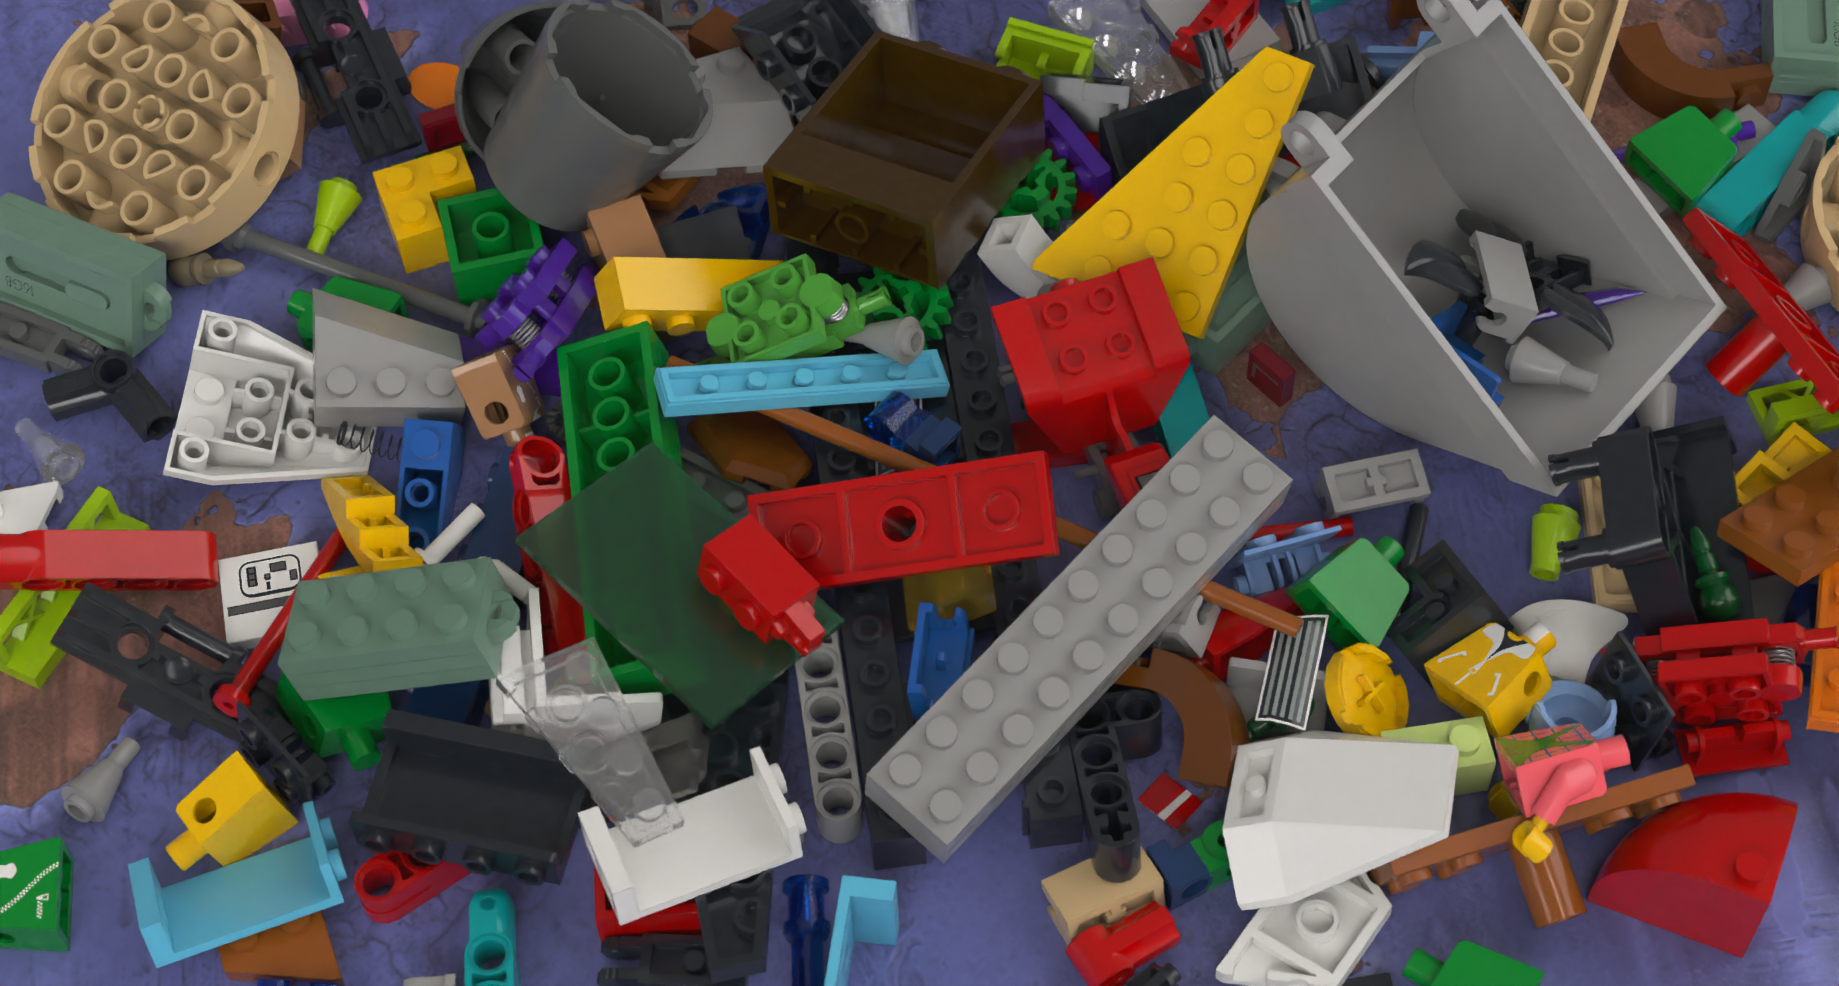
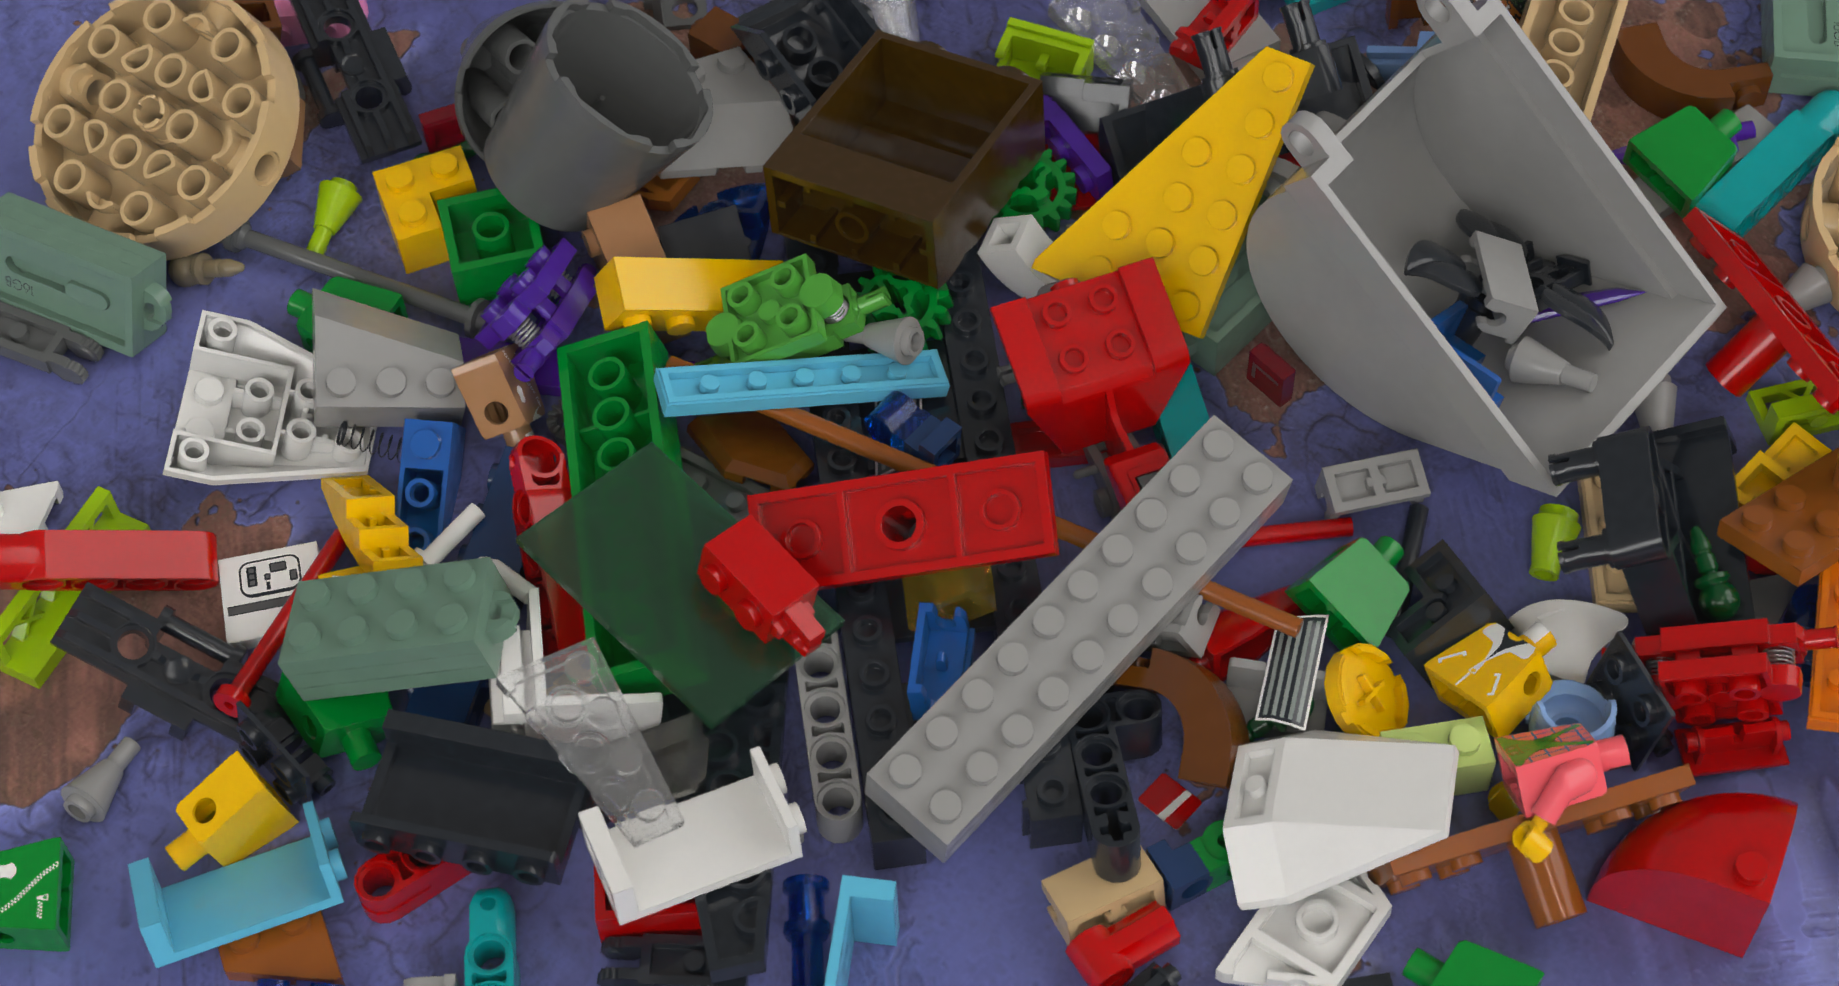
clear cone [15,418,85,485] -> none
black piece [42,349,178,443] -> none
orange sticker [408,62,459,109] -> none
medium blue hinge [1225,521,1342,597] -> none
dark grey tile [1753,128,1827,244] -> none

